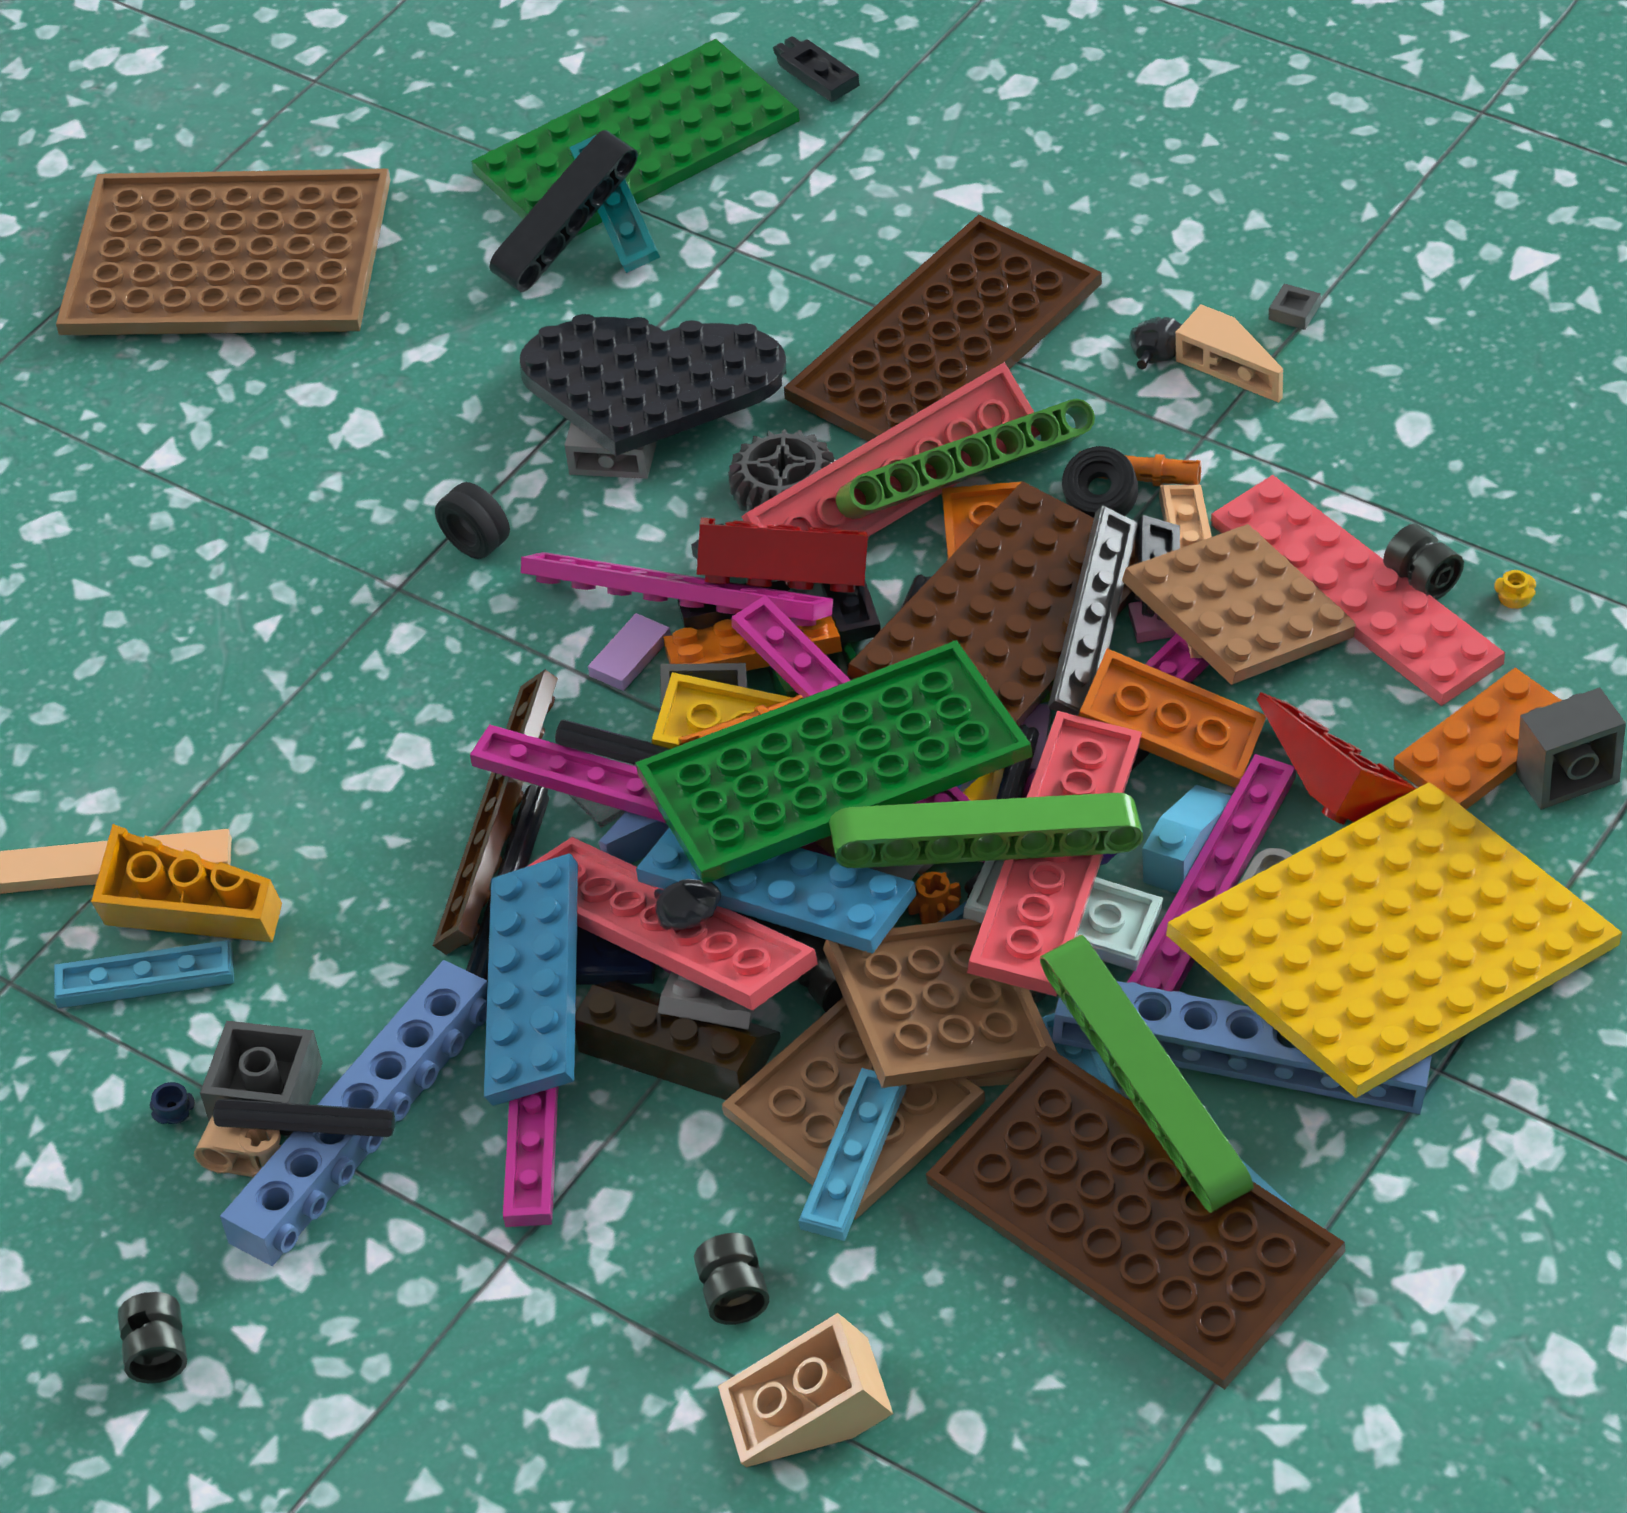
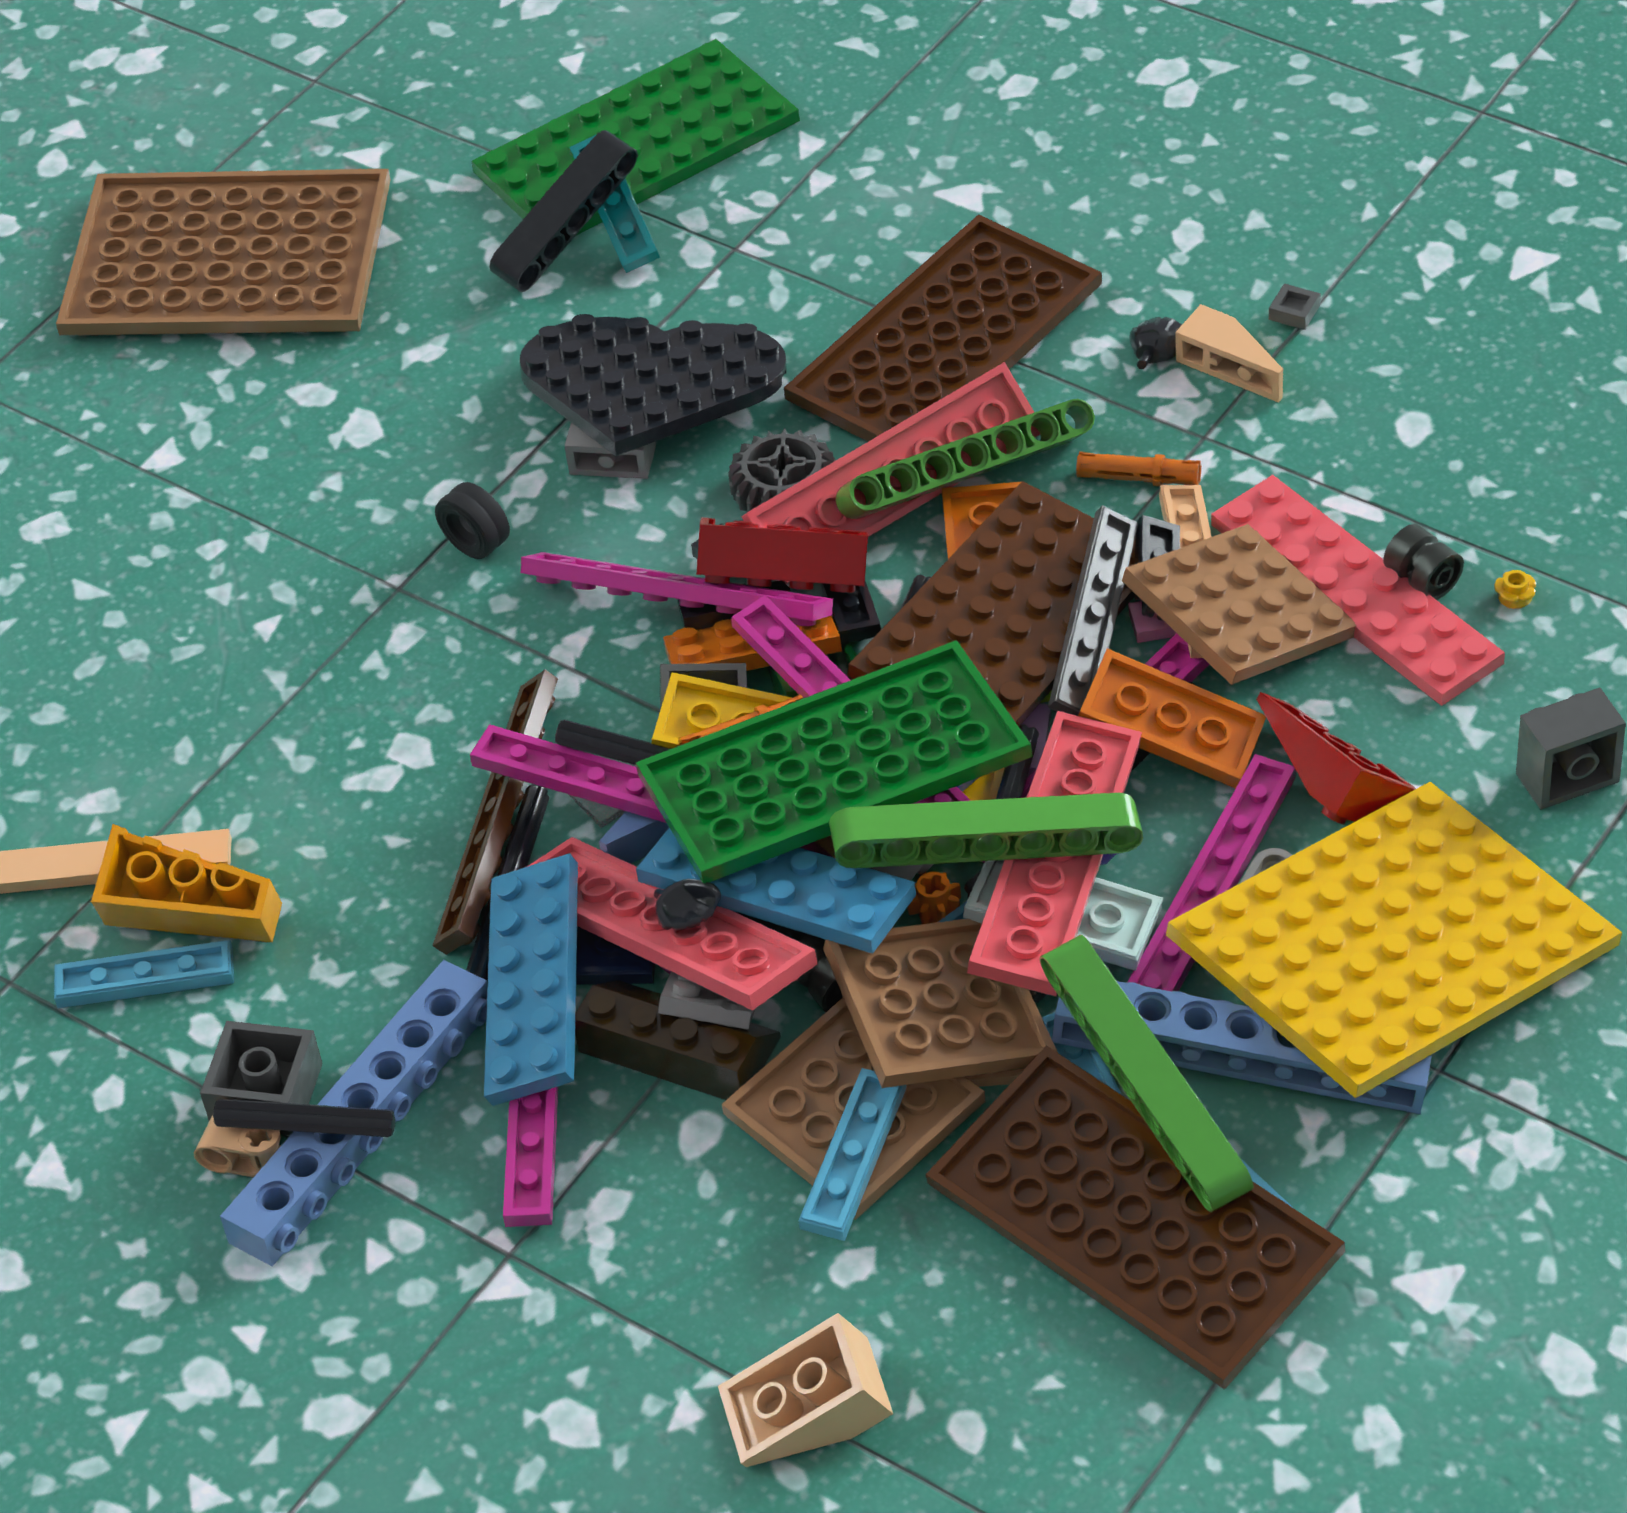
pearl dark grey wheel [118,1292,187,1384] -> none
dark blue plate [150,1082,195,1124] -> none
lavender tile [588,613,671,691] -> none
pearl dark grey wheel [694,1233,770,1325] -> none
black hinge [773,36,860,102] -> none
black tyre [1062,446,1138,518] -> none
medium azure slope [1142,785,1231,894] -> none
orange plate [1394,667,1562,809] -> none

